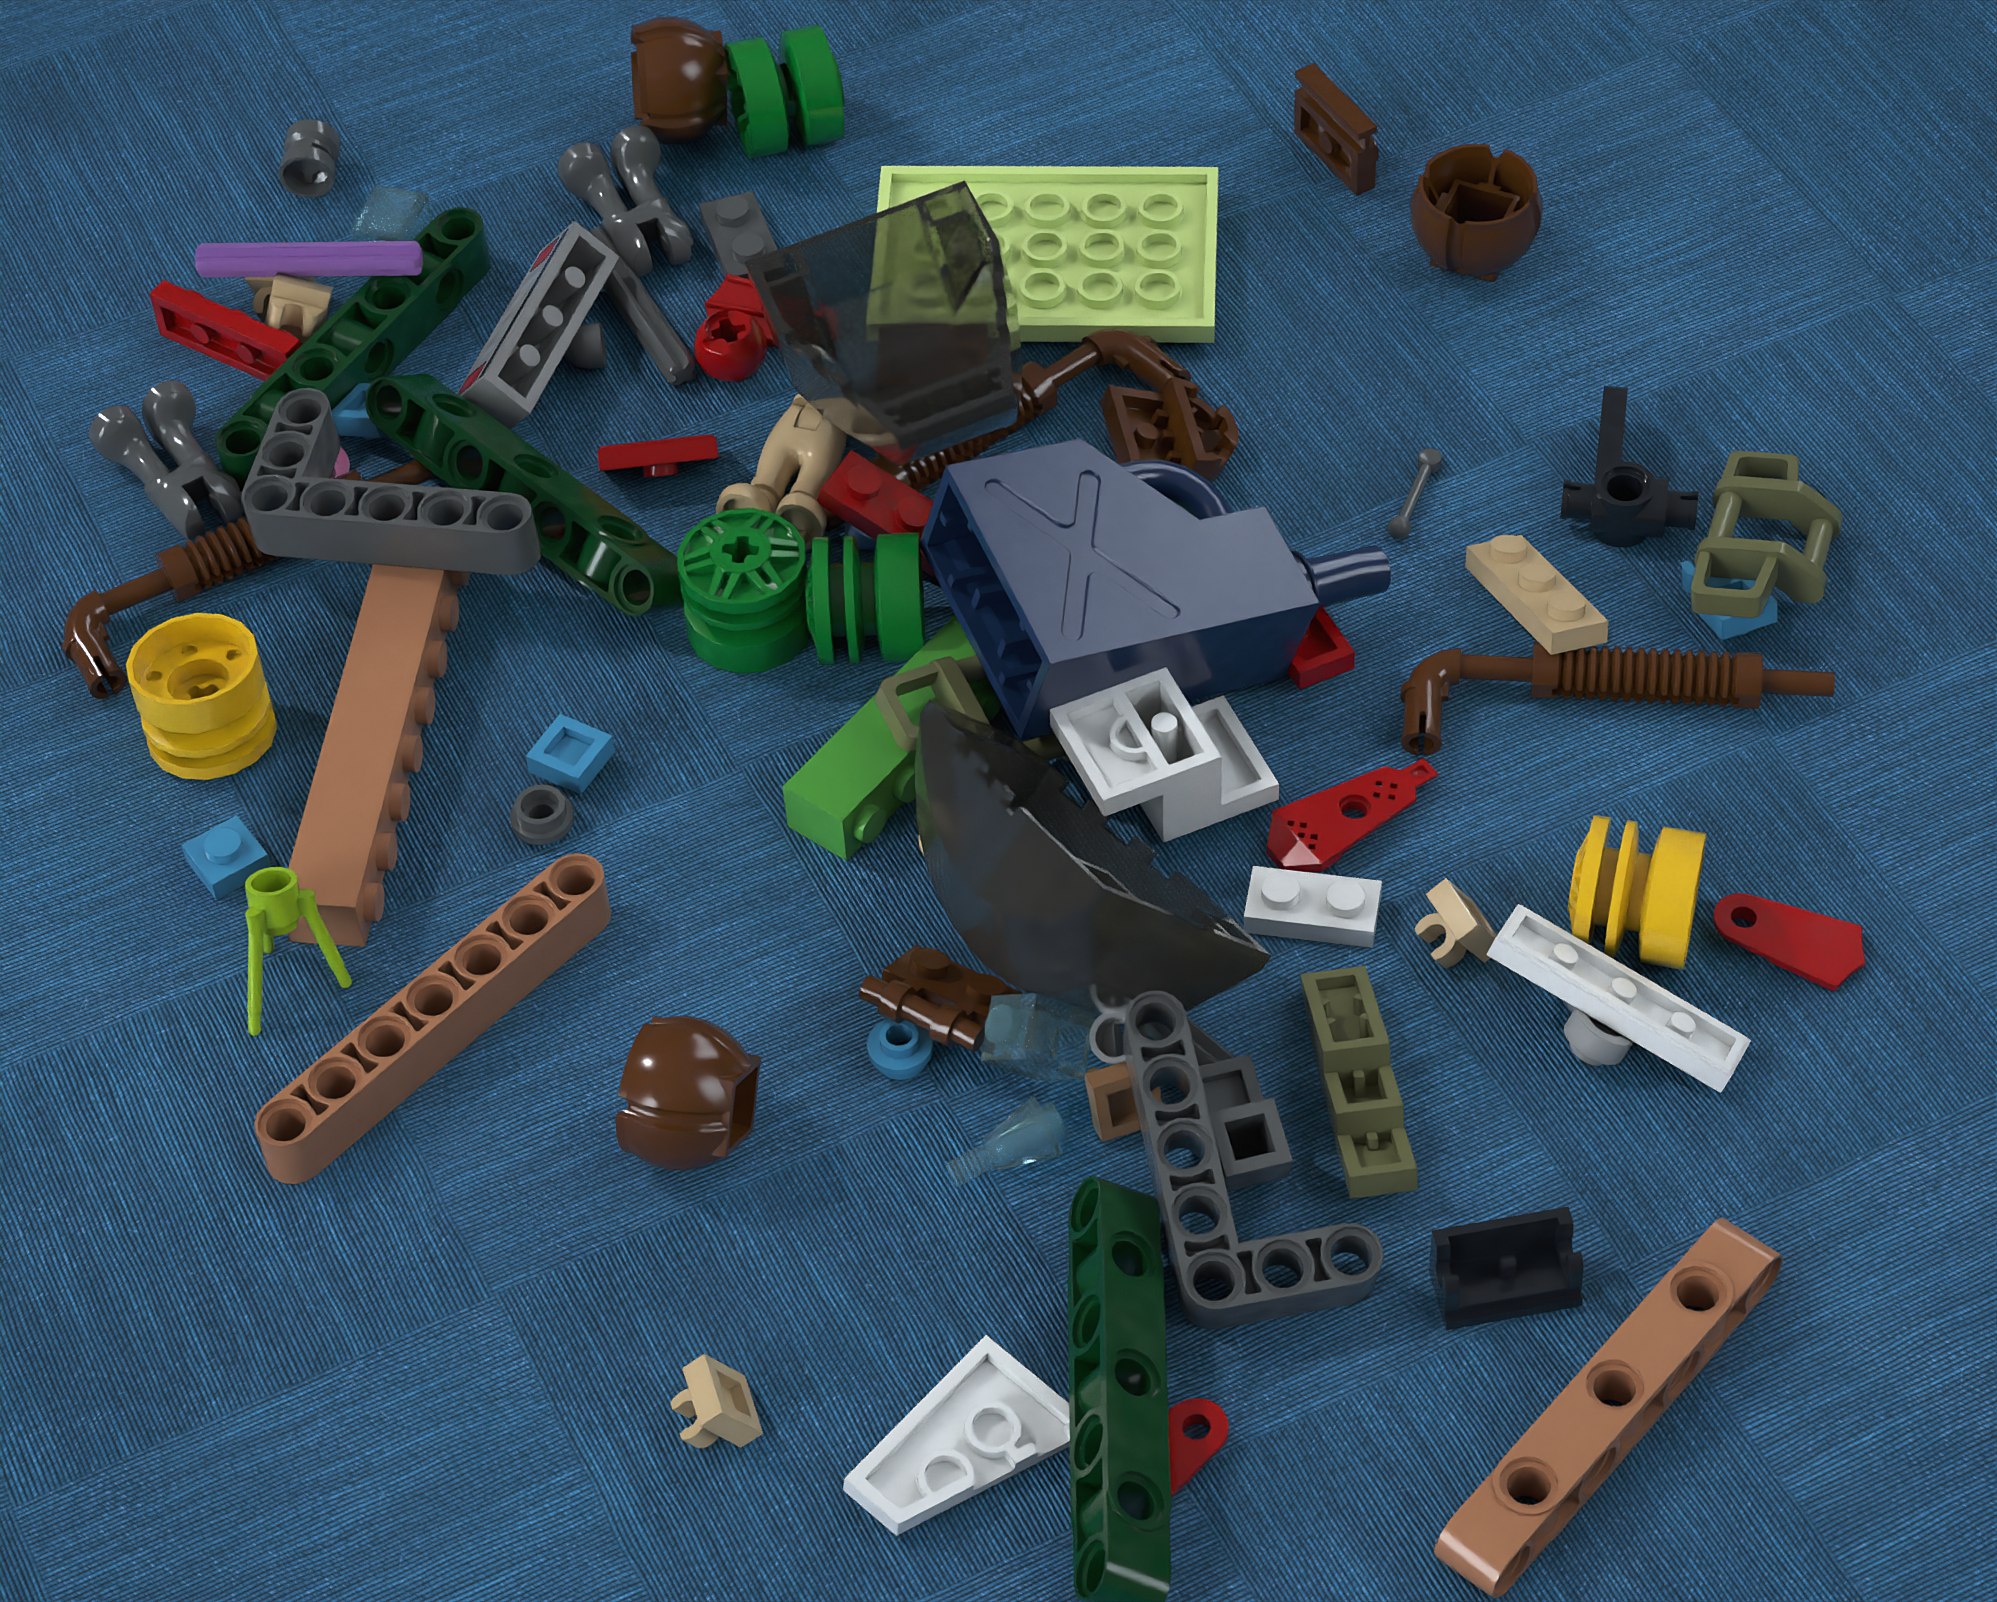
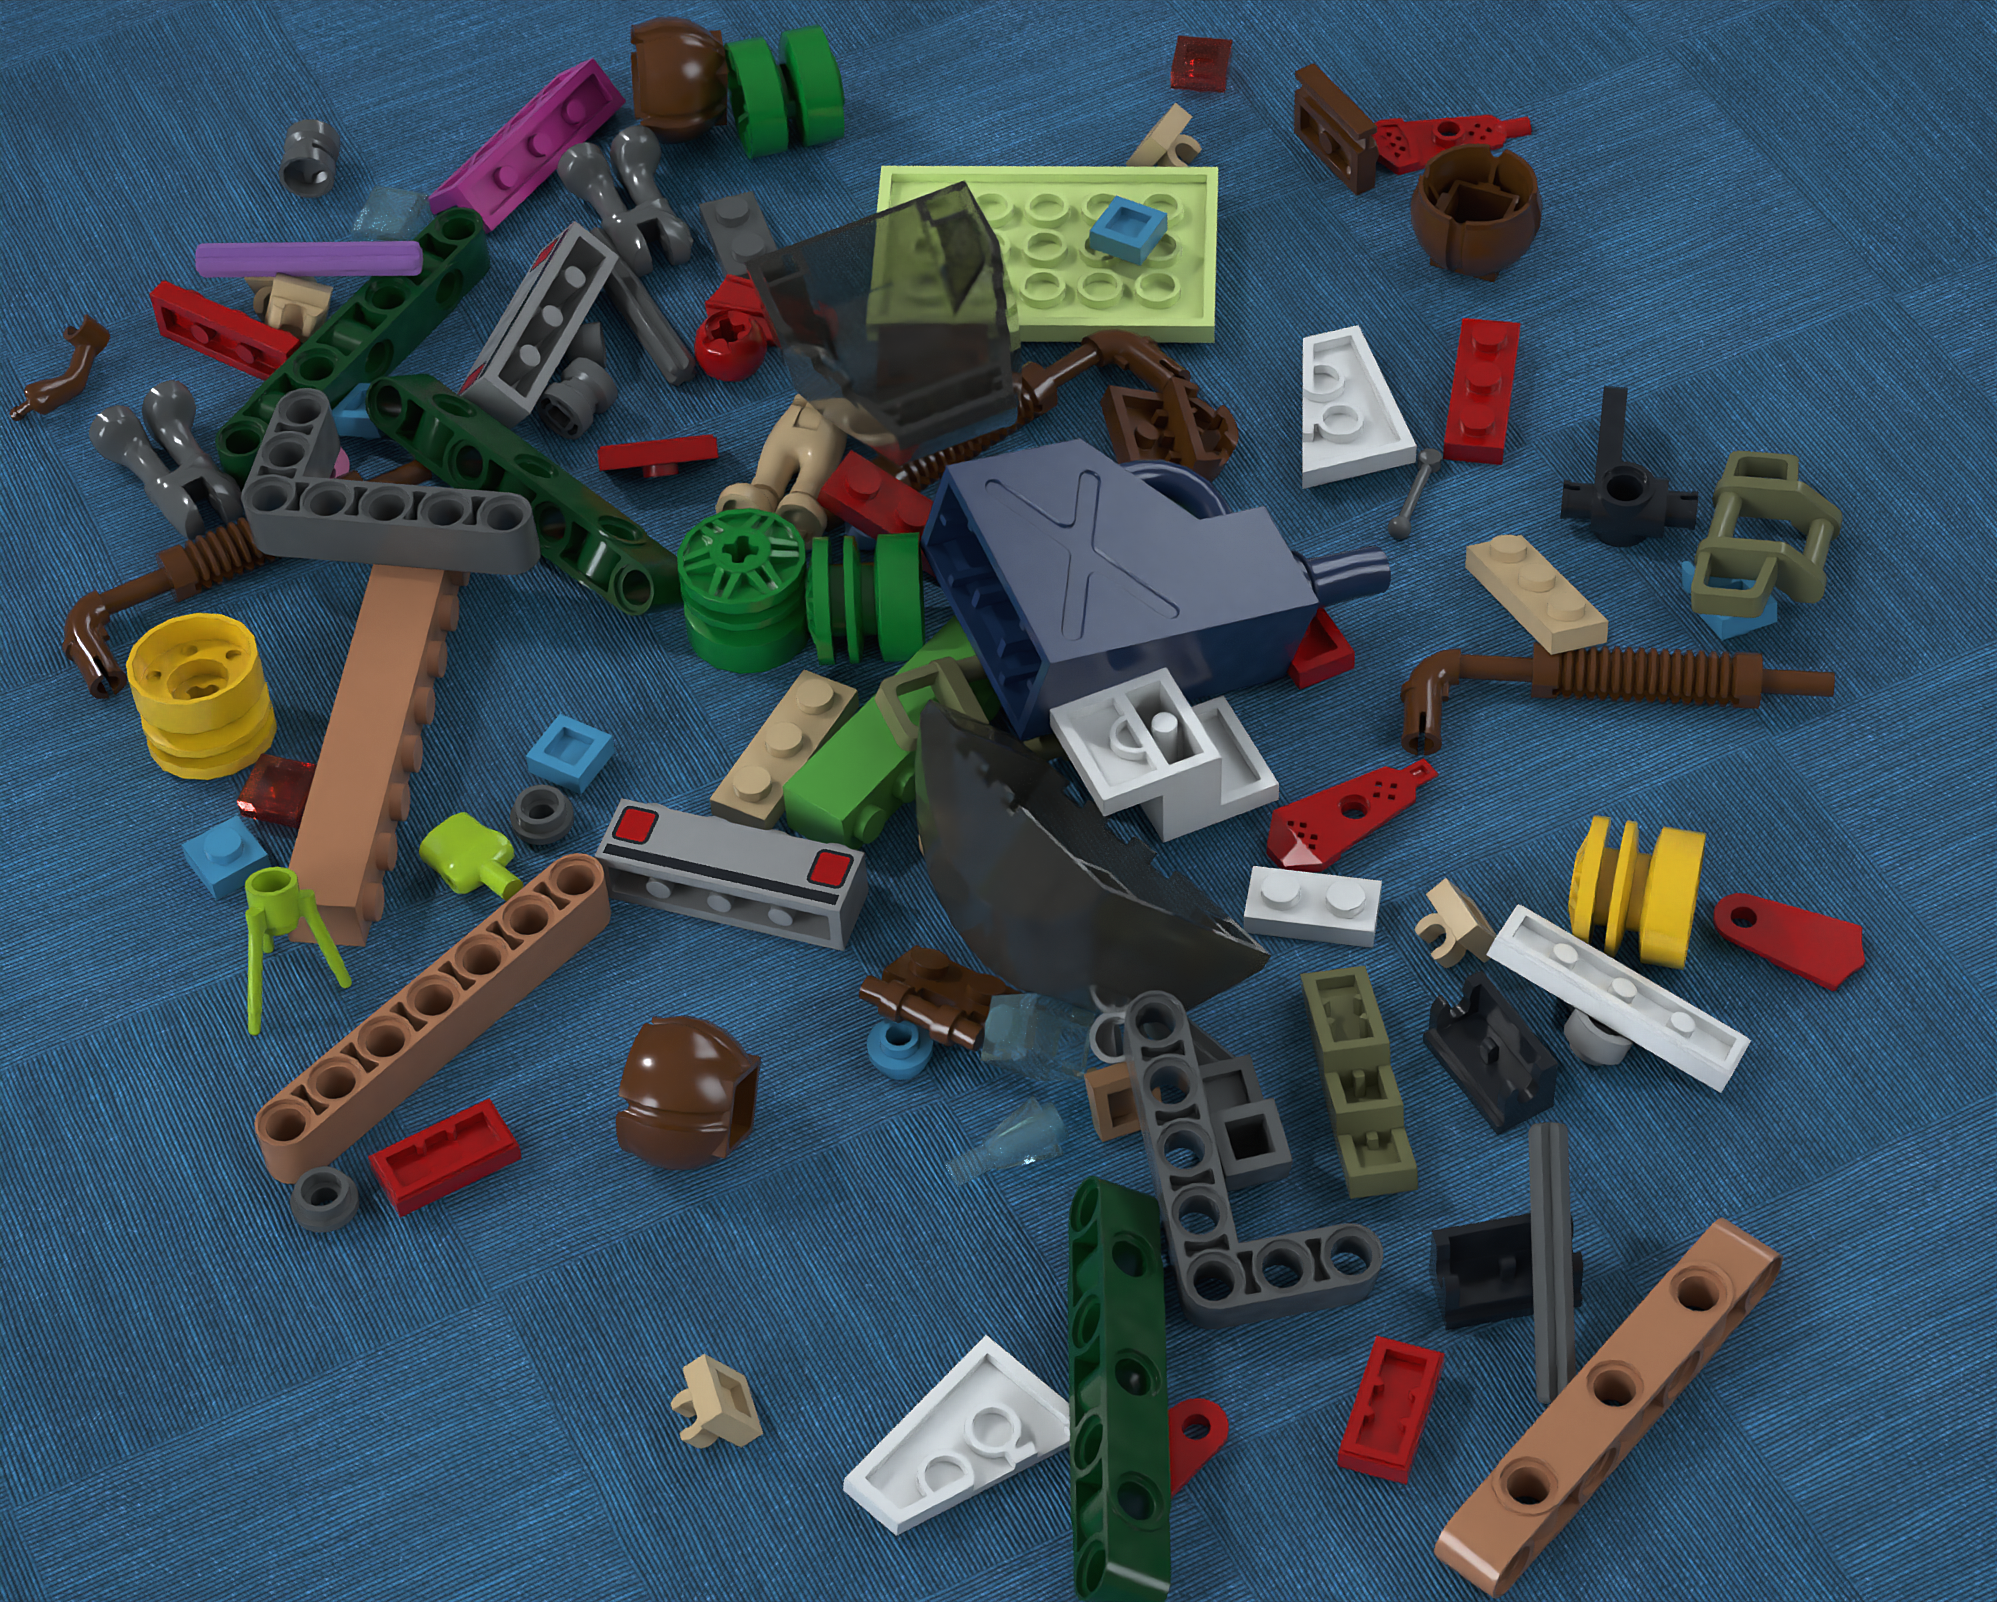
none -> reddish brown piece [10,314,111,421]
none -> clear red plate [237,753,317,829]
none -> dark grey plate [290,1166,360,1233]
none -> red plate [368,1098,522,1218]
none -> lime piece [419,812,524,901]
none -> dark pink fence [424,58,626,234]
none -> dark grey wheel [536,358,618,440]
none -> light grey brick [594,798,869,951]
none -> tan plate [710,669,859,830]
none -> dark azure plate [1089,196,1168,266]
none -> tan tile [1125,102,1202,167]
none -> clear red plate [1171,36,1233,93]
none -> white wing [1302,325,1417,489]
none -> red plate [1337,1335,1445,1485]
none -> red piece [1371,114,1532,176]
none -> black hinge [1423,970,1558,1135]
none -> red plate [1443,318,1521,465]
none -> dark grey axle [1528,1122,1576,1404]

